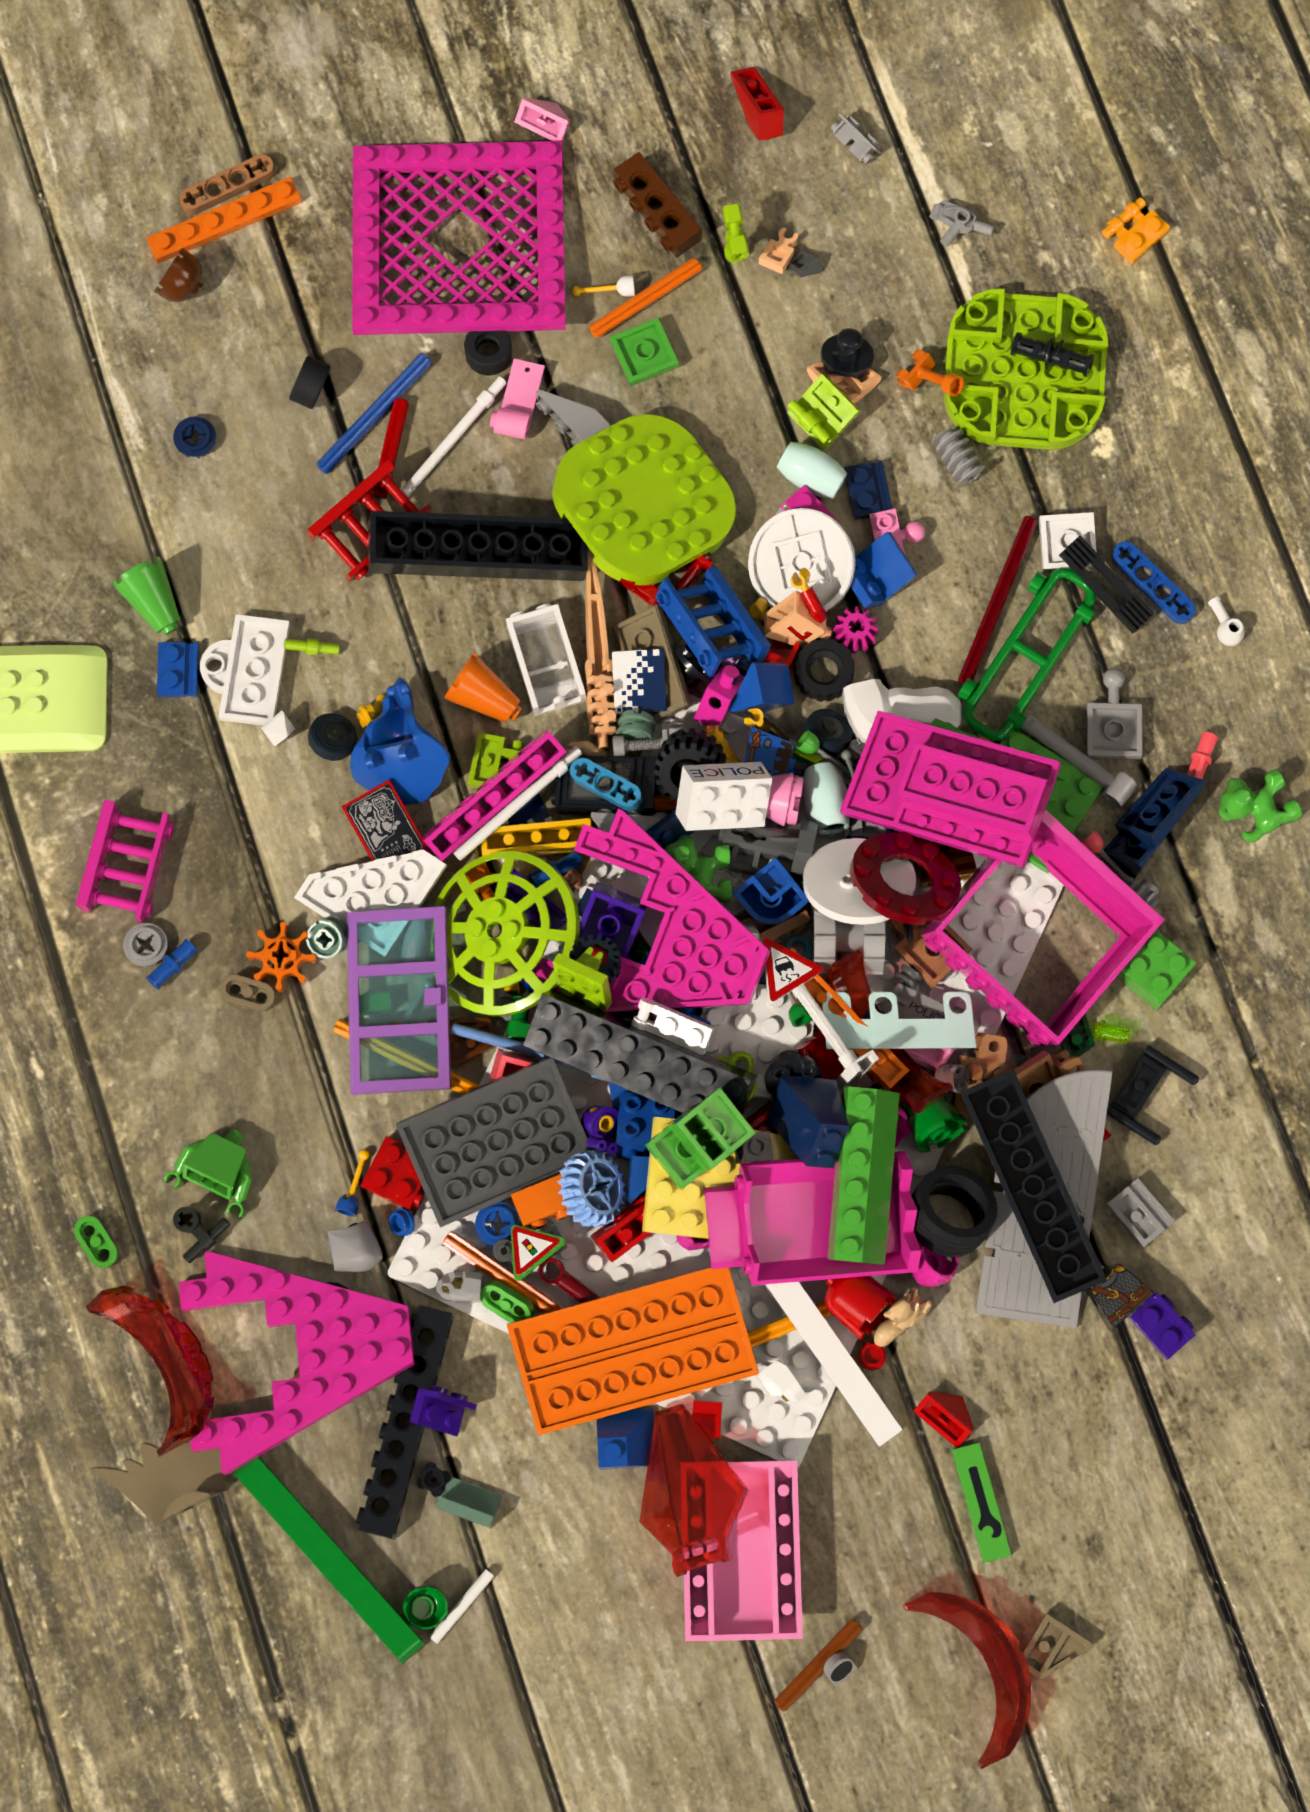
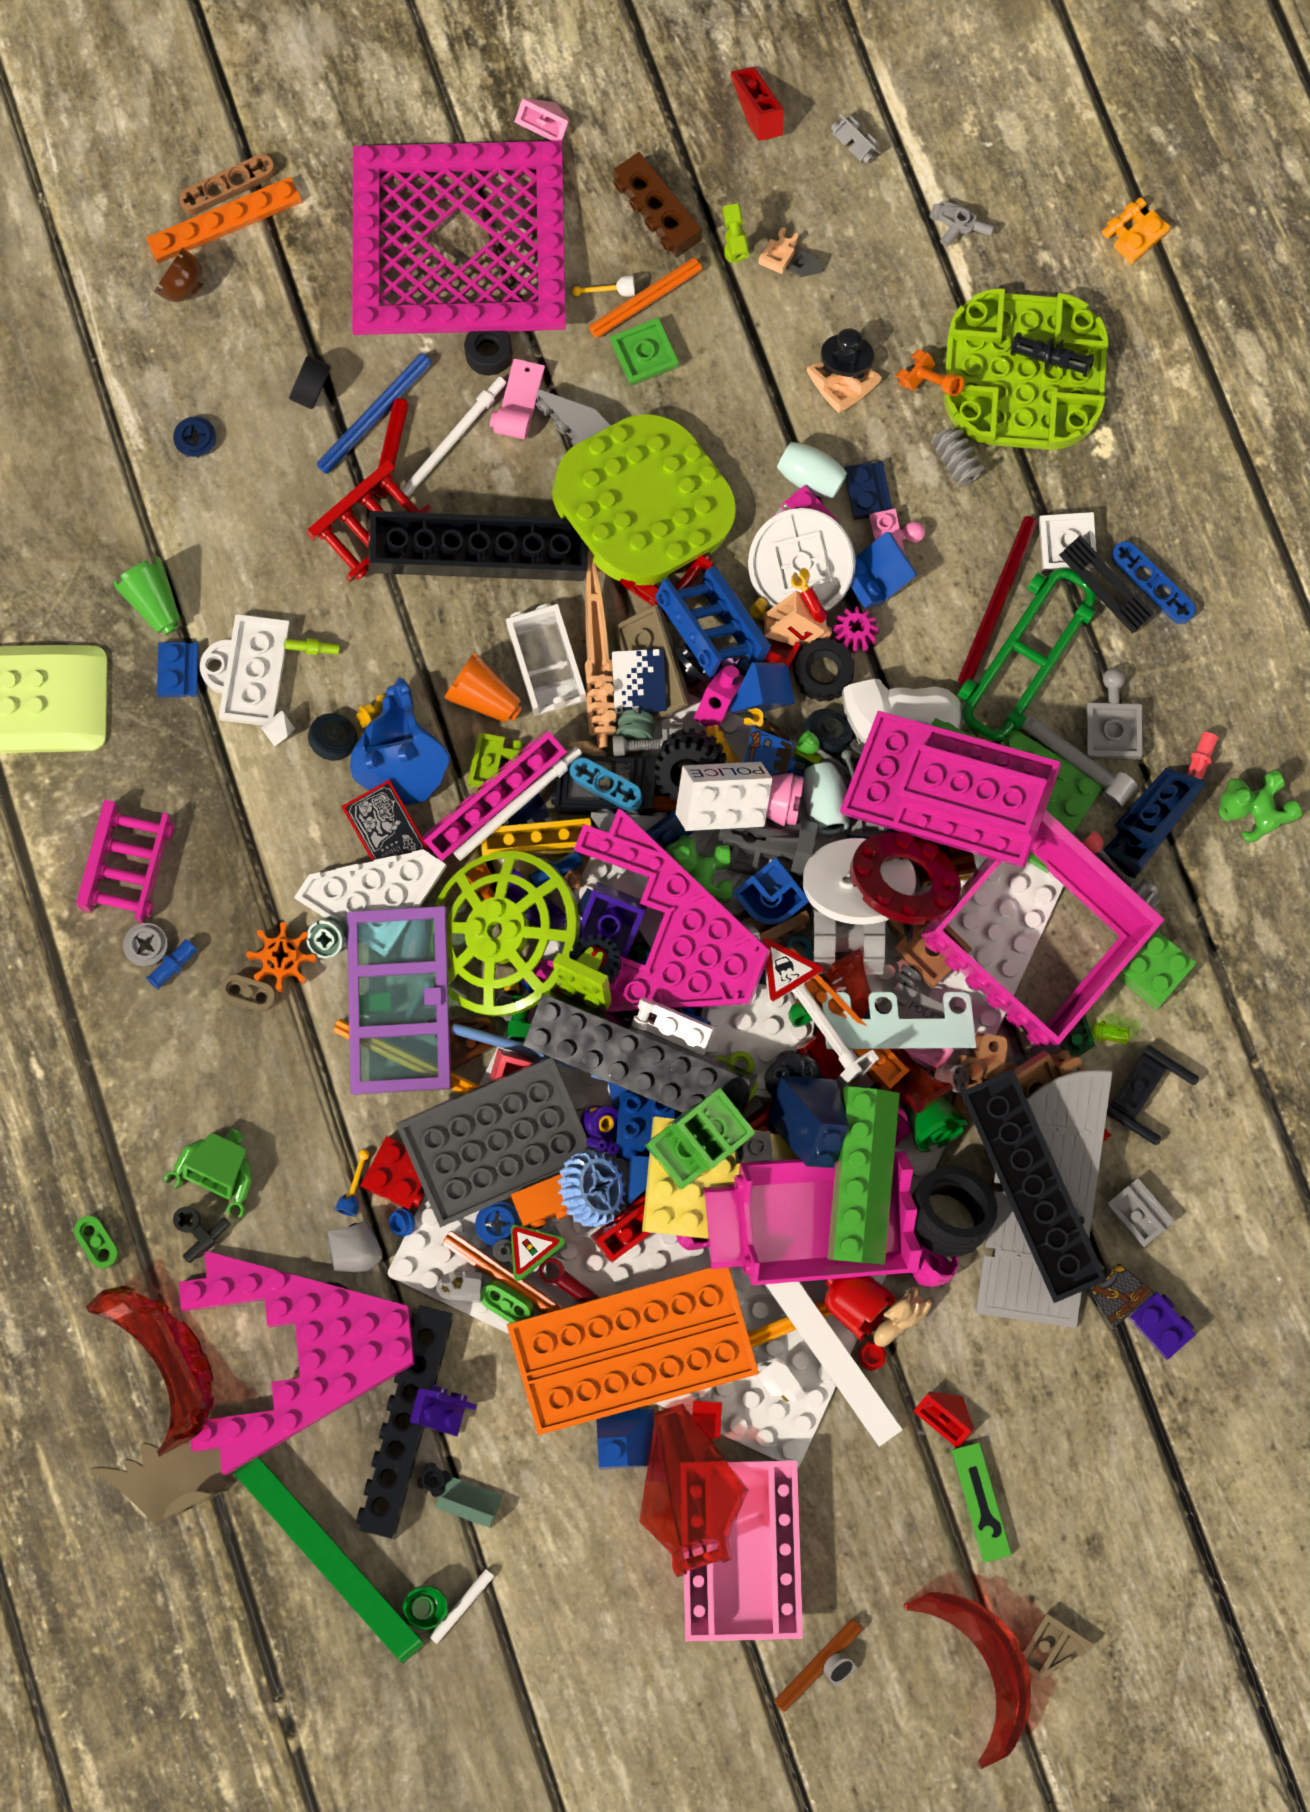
lime plate [787,373,862,450] -> none
white bar [1208,596,1245,646] -> none

